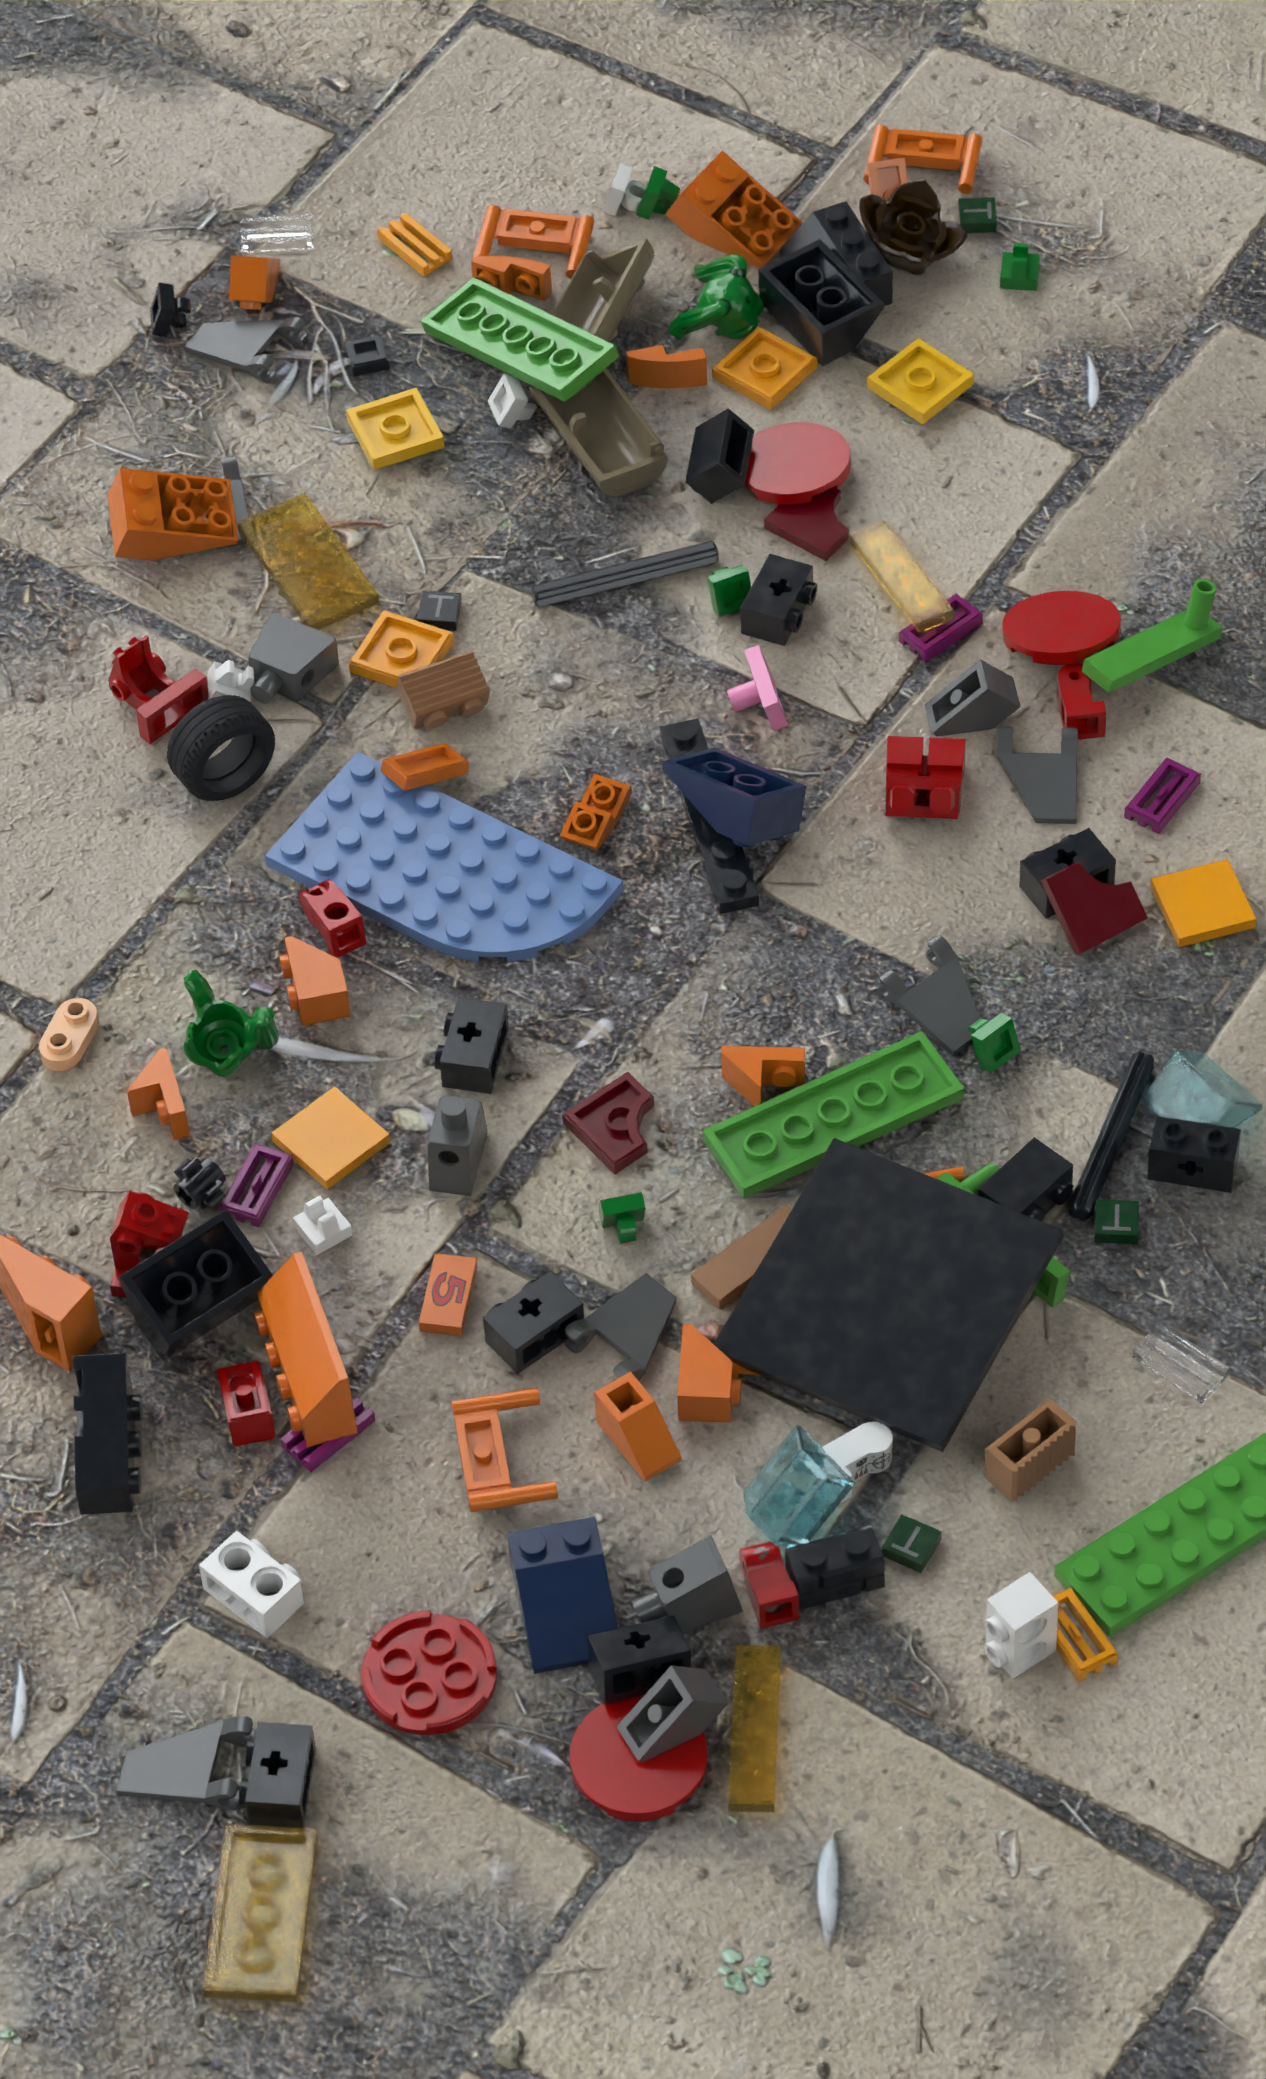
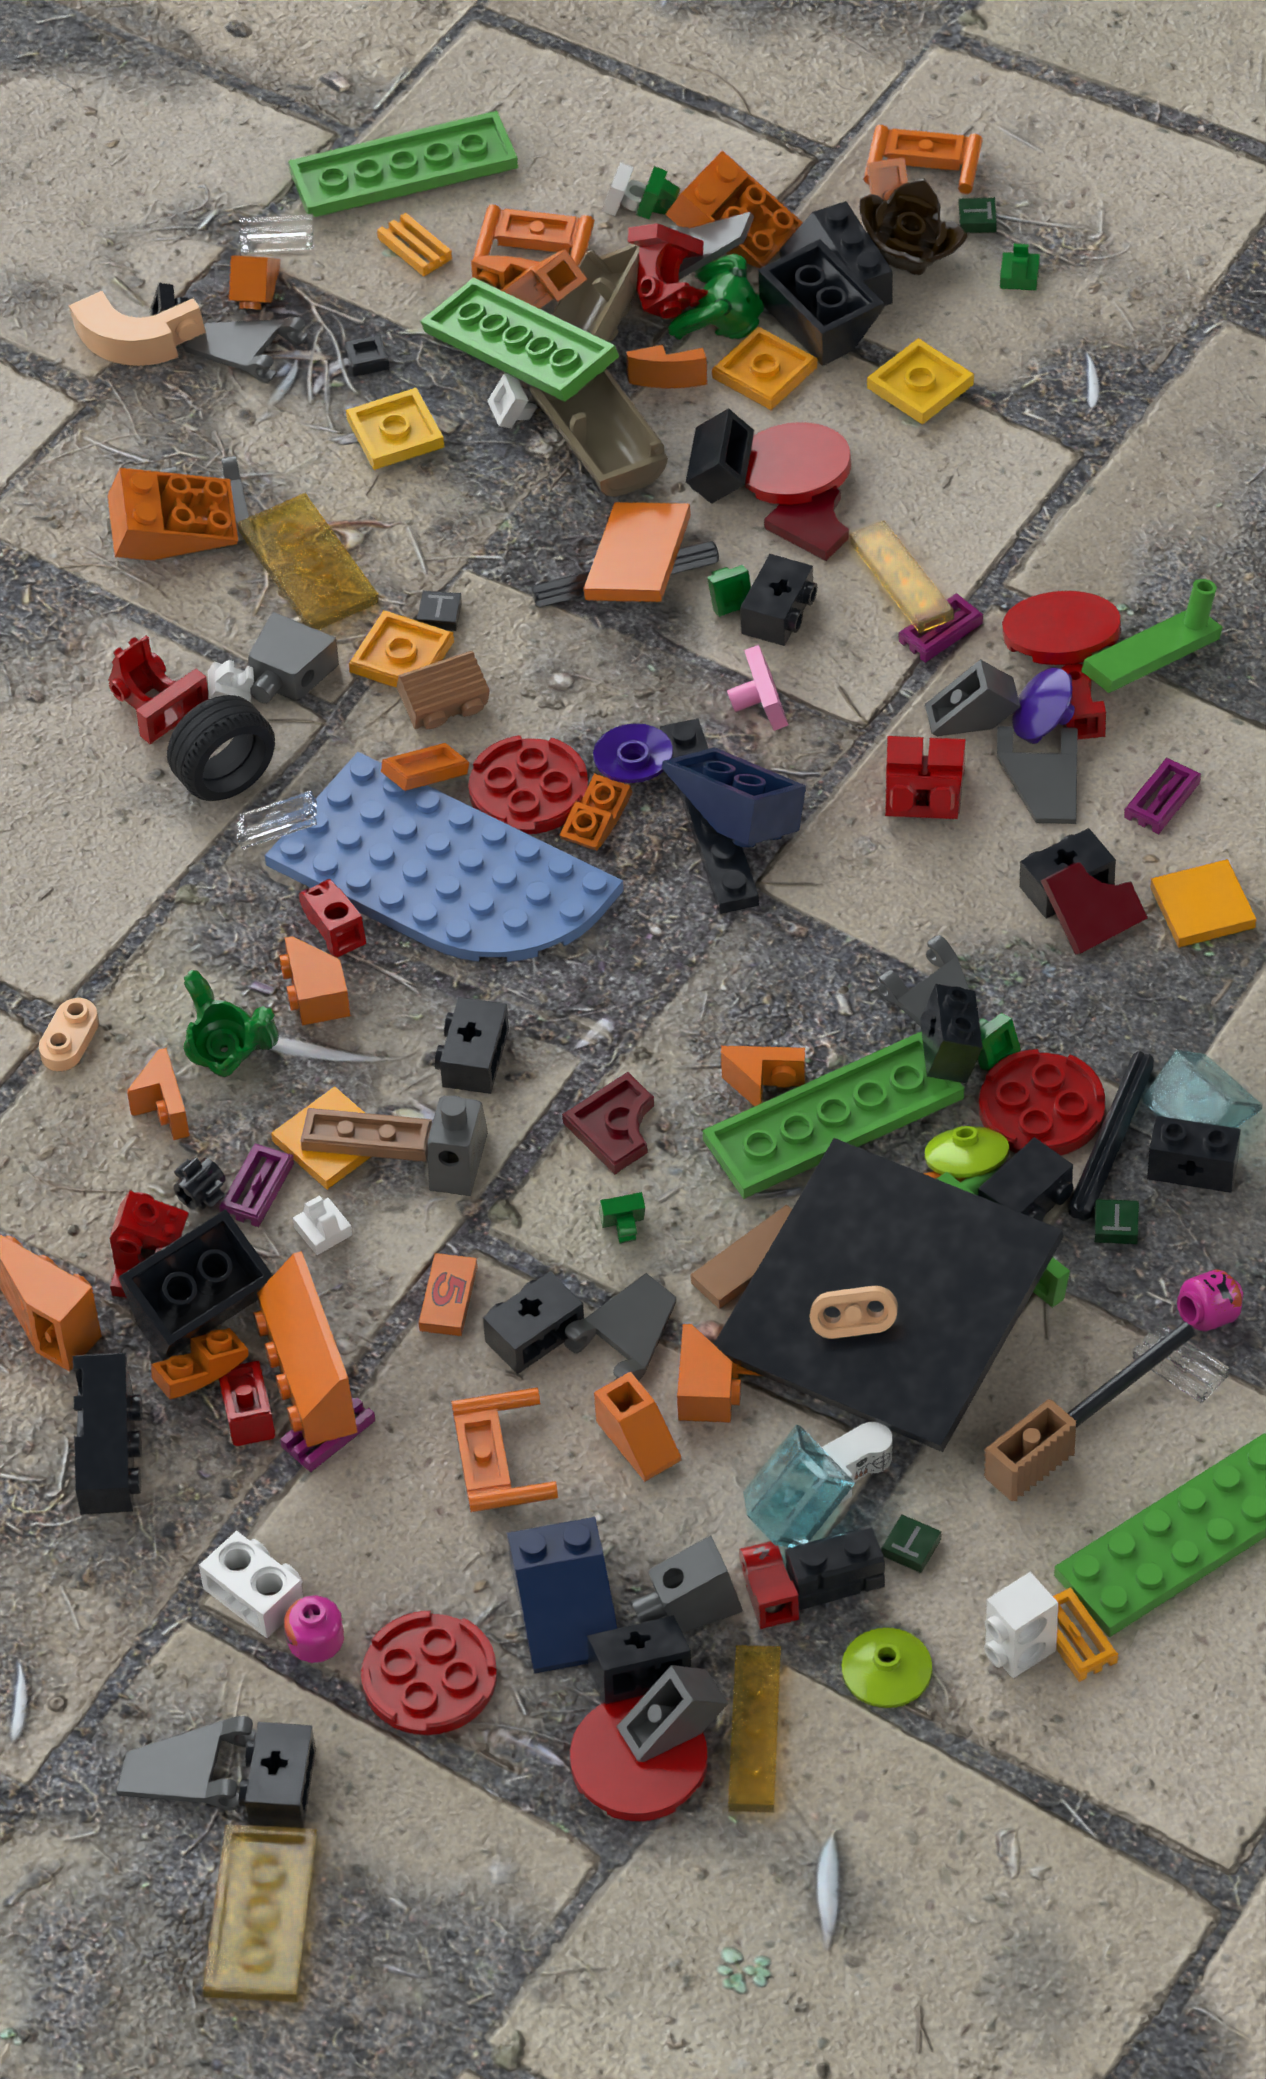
none -> light nougat arch [69,291,206,366]
none -> orange slope [151,1328,249,1400]
none -> clear tile [237,791,317,849]
none -> dark pink head [284,1595,344,1663]
none -> bright green plate [288,111,518,218]
none -> medium nougat tile [300,1108,432,1162]
none -> red tile [468,735,588,834]
none -> orange slope [501,249,587,309]
none -> orange tile [584,502,691,602]
none -> dark purple dish [593,723,673,783]
none -> red tile [628,223,708,319]
none -> dark grey flag [669,212,754,280]
none -> light nougat plate [810,1286,898,1339]
none -> lime dish [842,1628,932,1708]
none -> black brick [920,984,983,1084]
none -> lime dish [924,1126,1009,1178]
none -> red tile [979,1049,1105,1156]
none -> dark purple dish [1012,668,1075,744]
none -> black piece [1067,1322,1195,1428]
none -> dark pink head [1177,1269,1243,1332]

